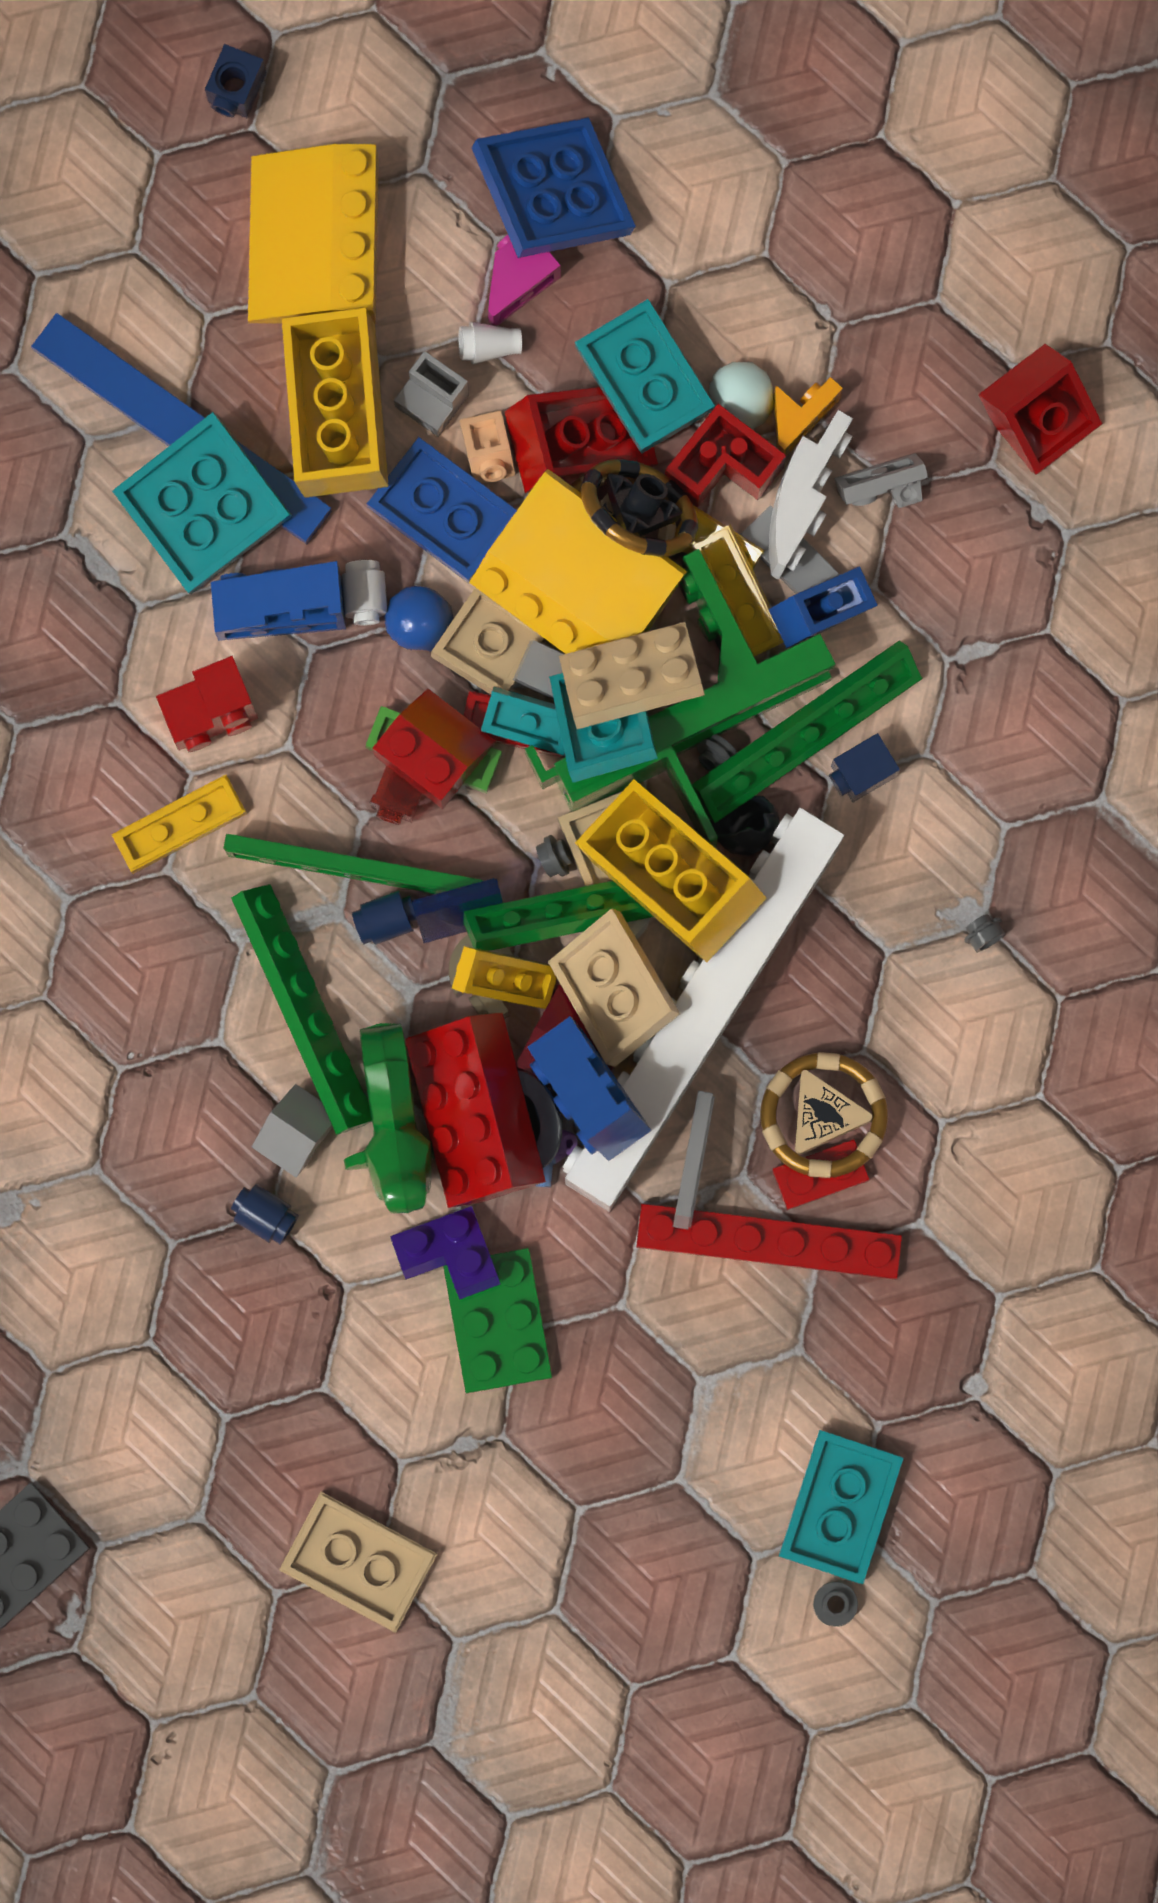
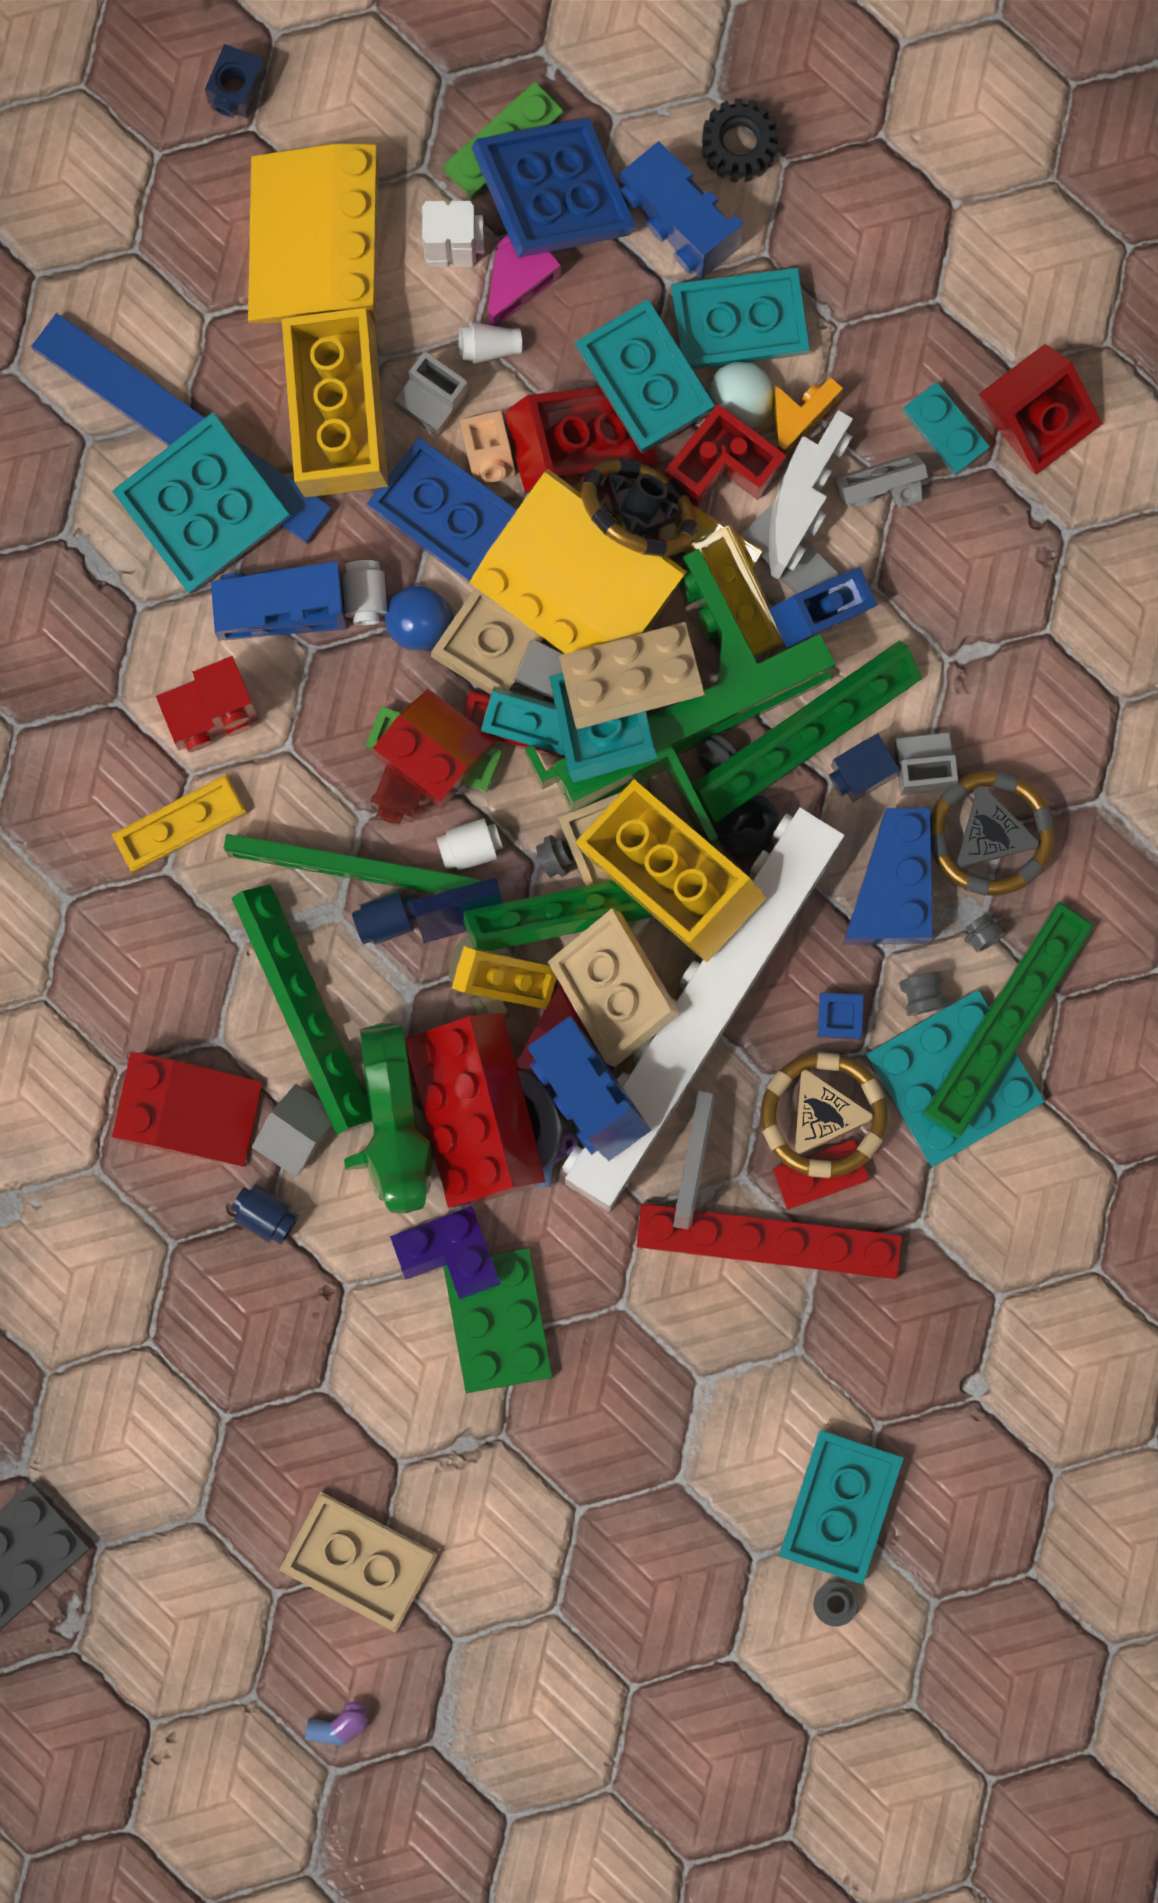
none -> red slope [112,1051,263,1167]
none -> arm [305,1701,368,1745]
none -> white brick [422,201,484,267]
none -> white brick [436,818,503,871]
none -> bright green plate [442,82,564,201]
none -> blue wedge [619,141,743,280]
none -> teal plate [671,268,810,370]
none -> black tyre [701,98,779,183]
none -> blue plate [817,993,864,1040]
none -> blue wedge [842,808,933,945]
none -> teal plate [865,990,1045,1168]
none -> light grey piece [894,732,958,796]
none -> dark grey wheel [899,971,949,1016]
none -> teal plate [902,381,990,477]
none -> green tile [922,901,1095,1139]
none -> piece [930,771,1055,896]

